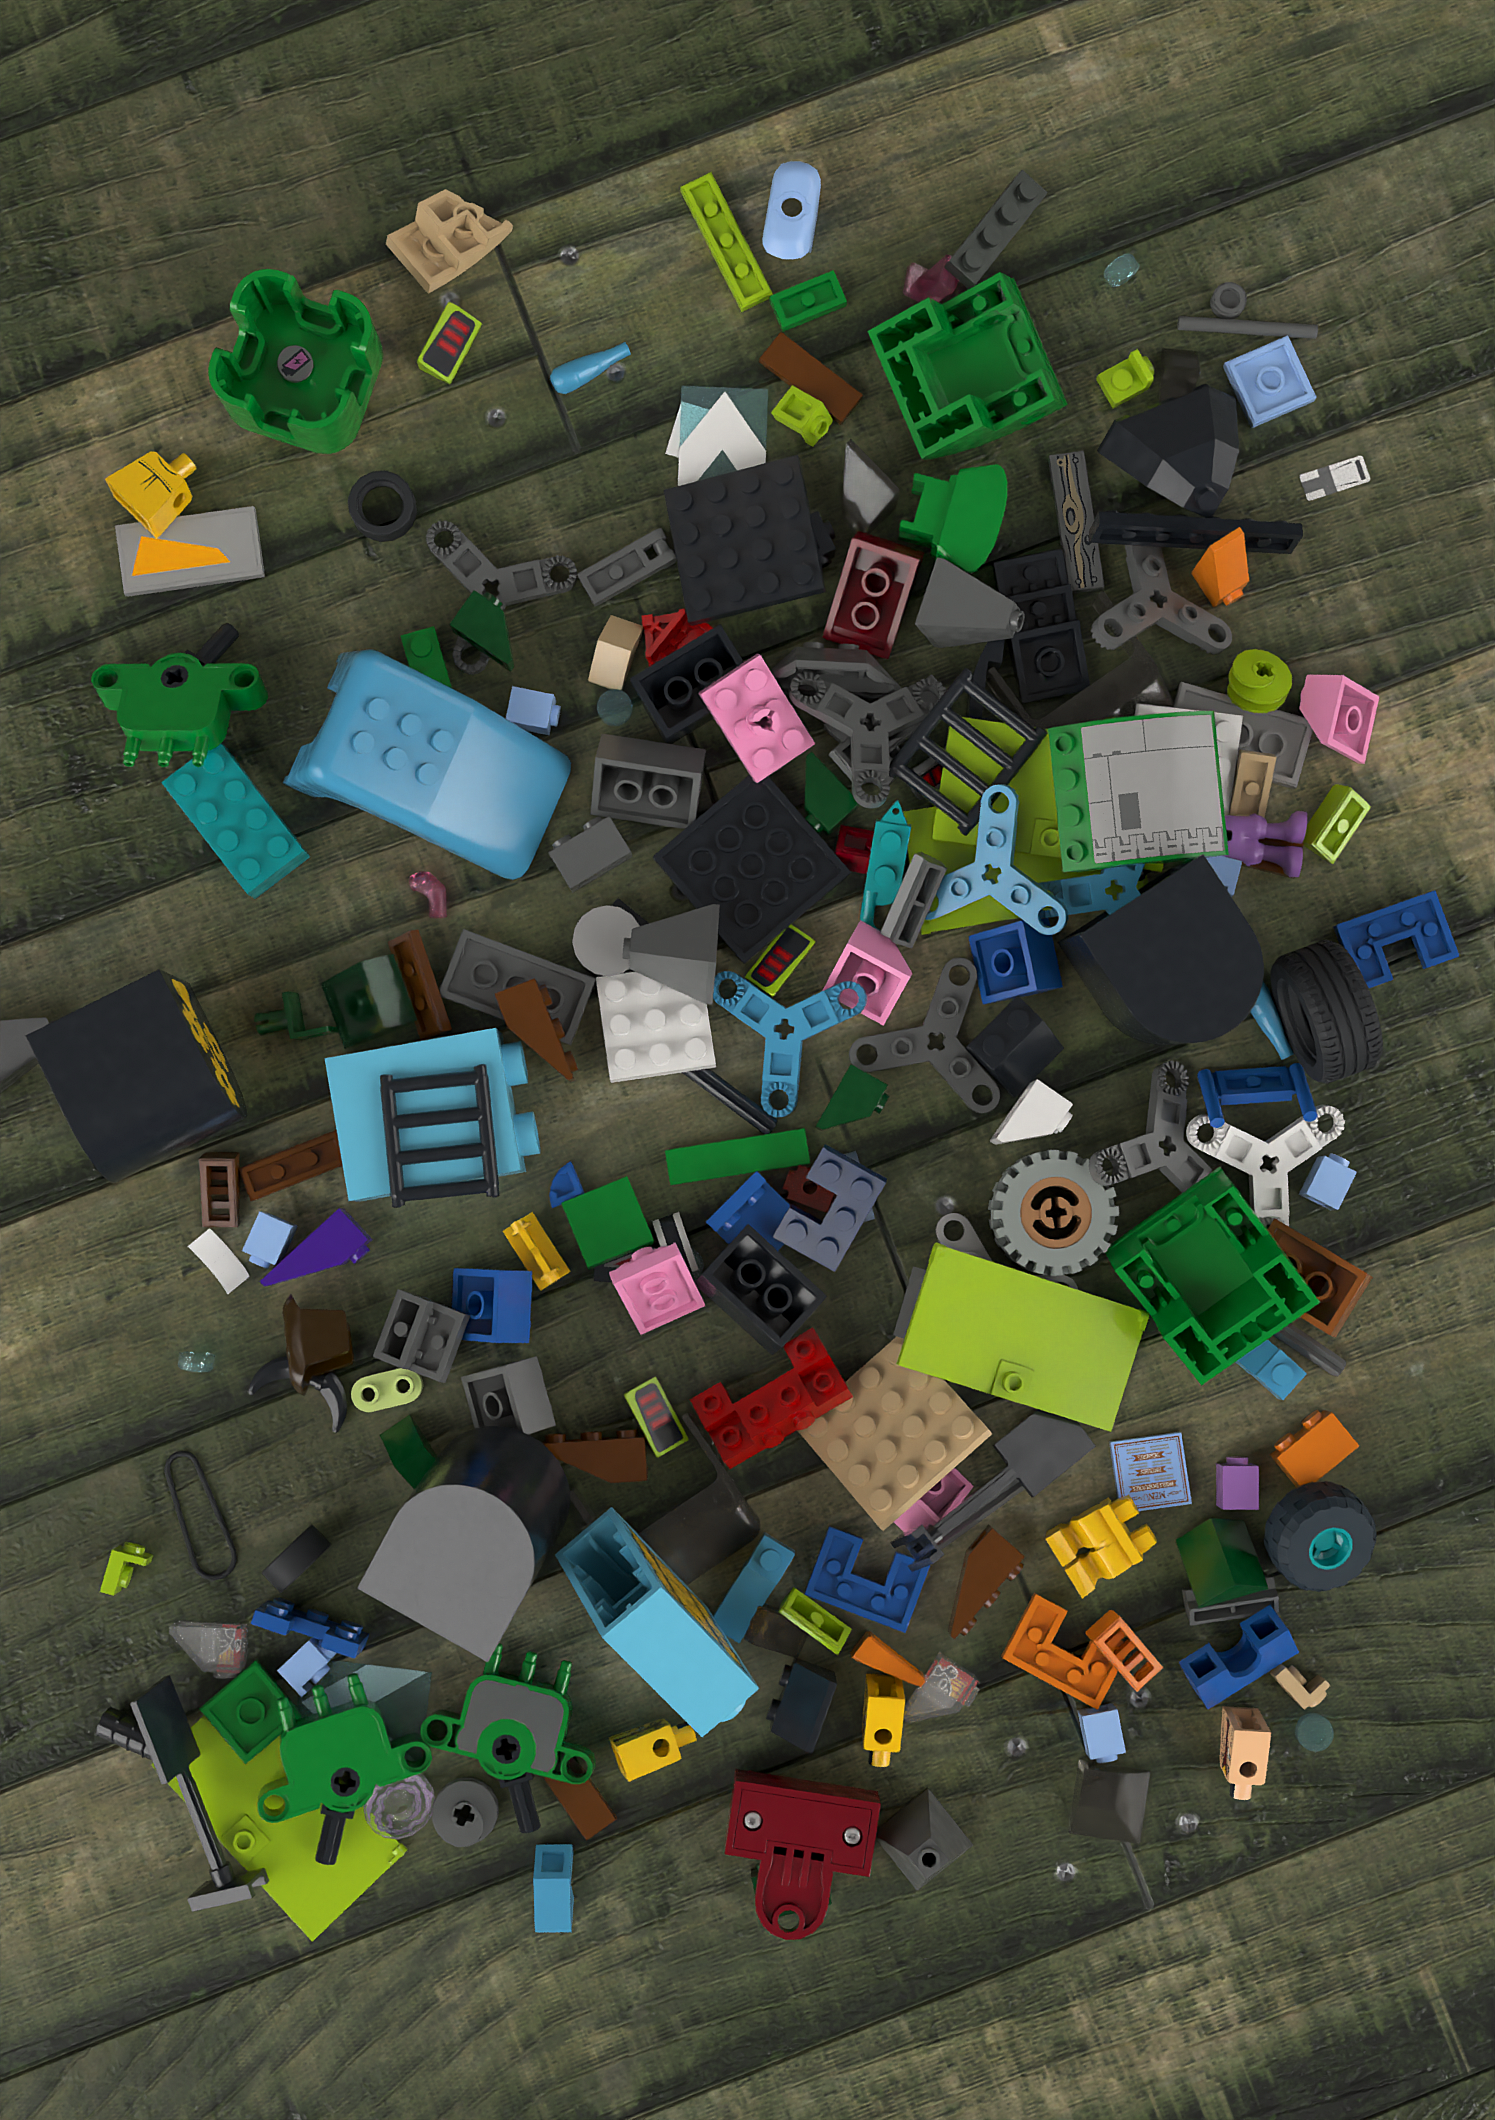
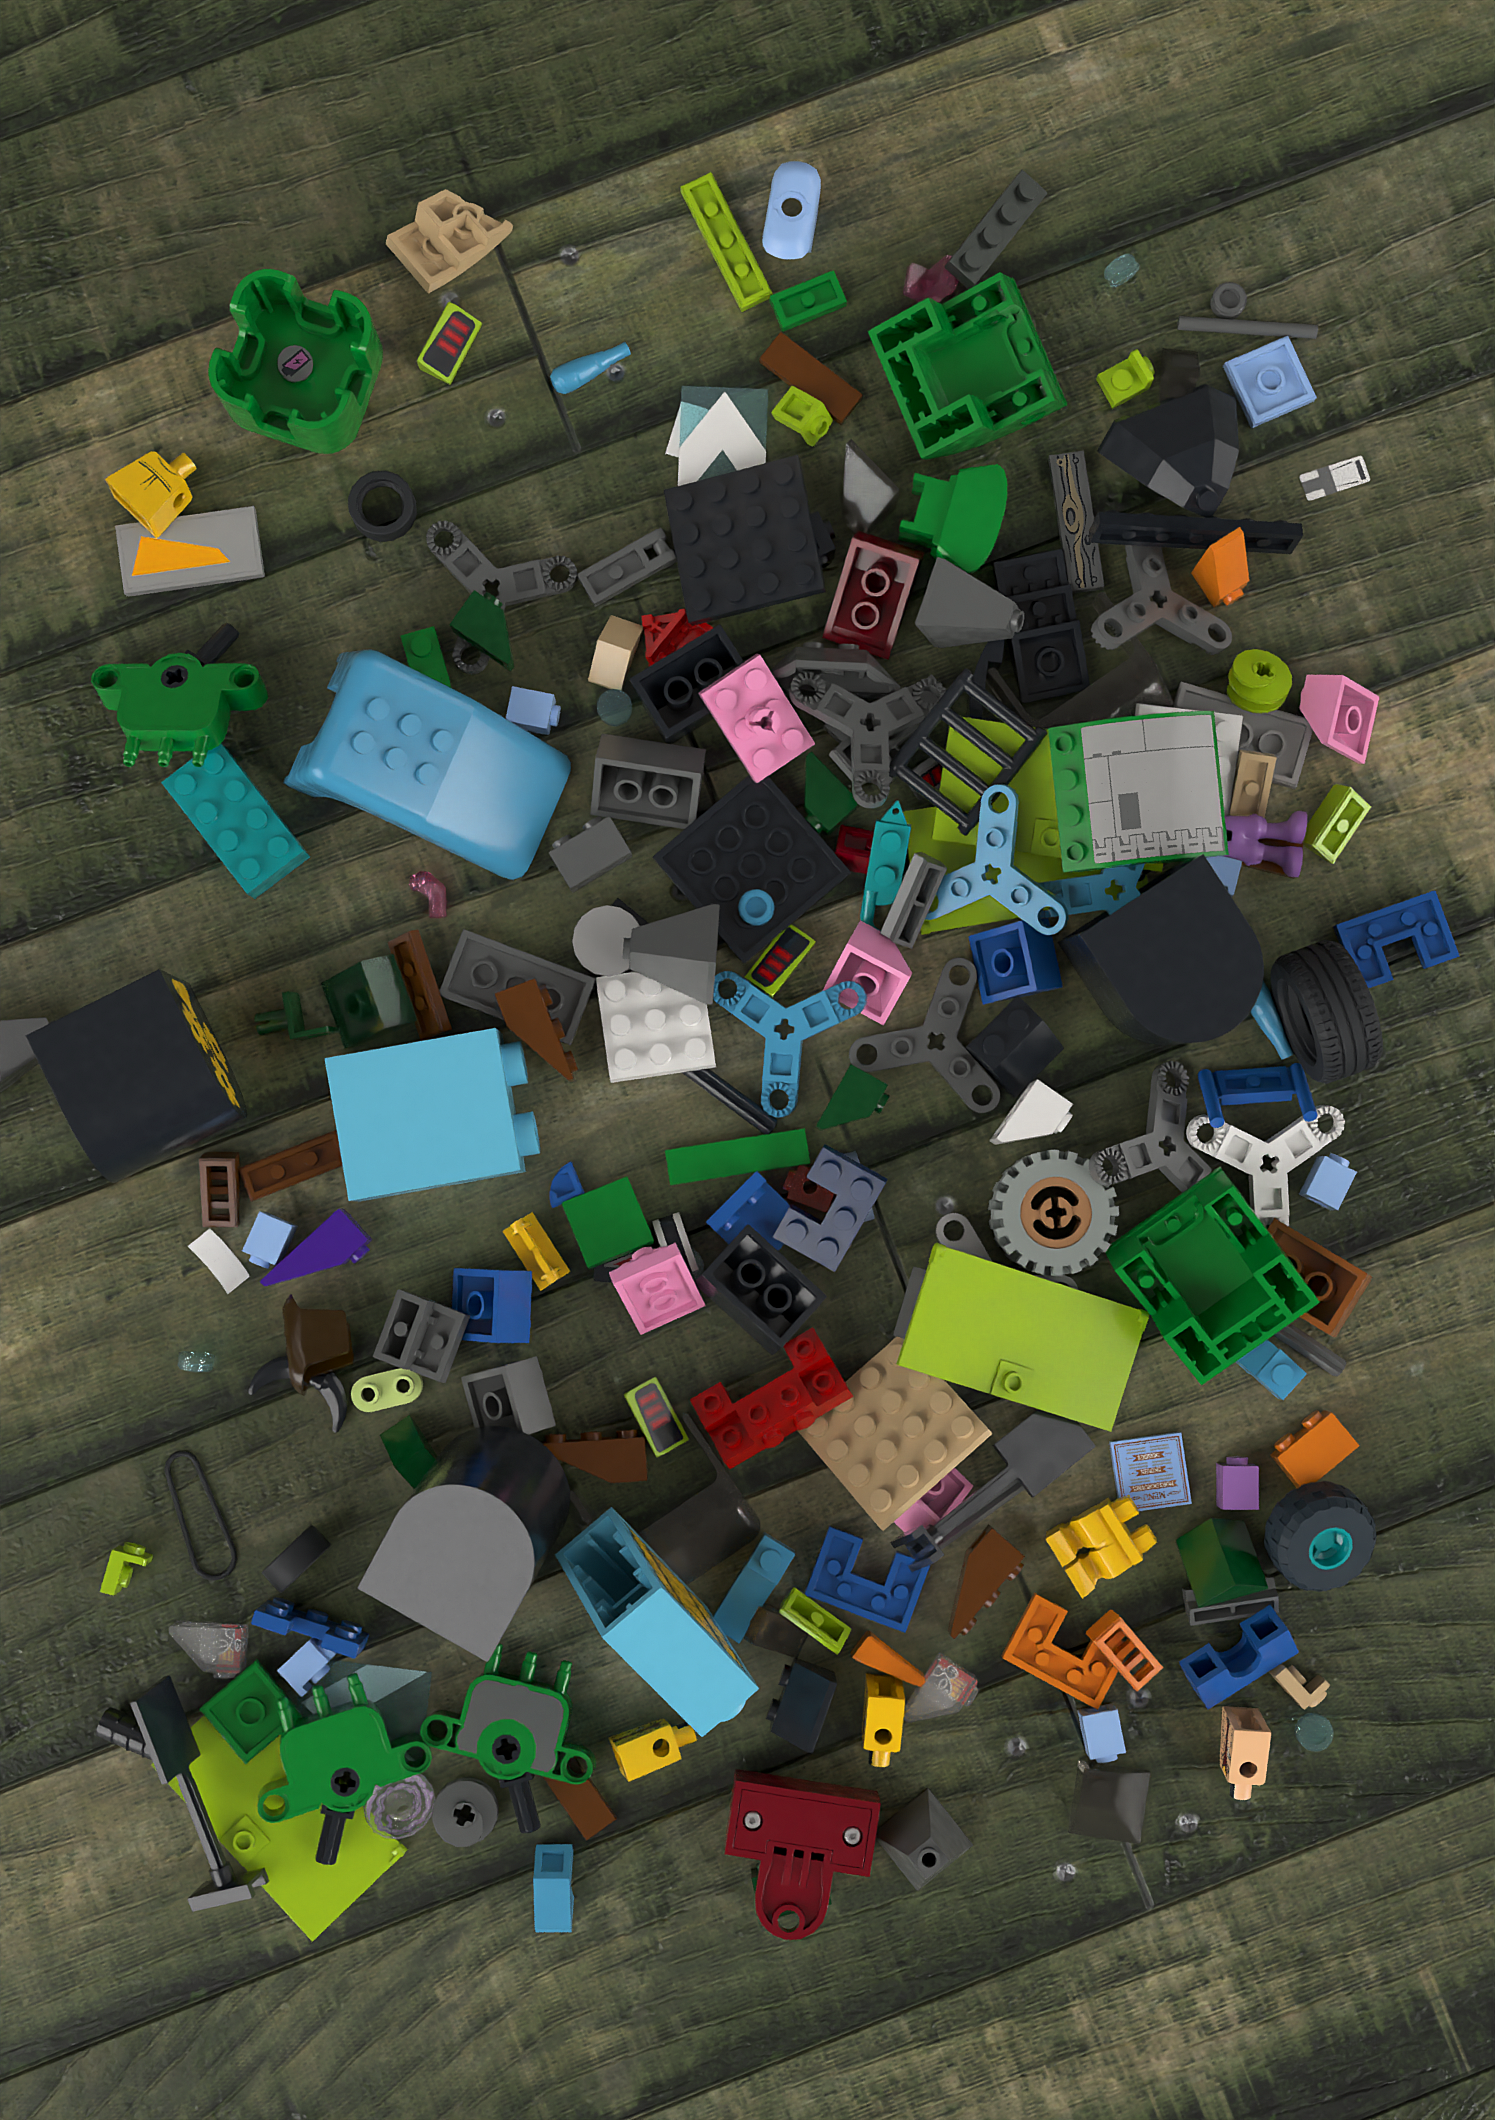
black bar [380,1064,500,1208] -> none
none -> dark azure tile [738,889,775,925]

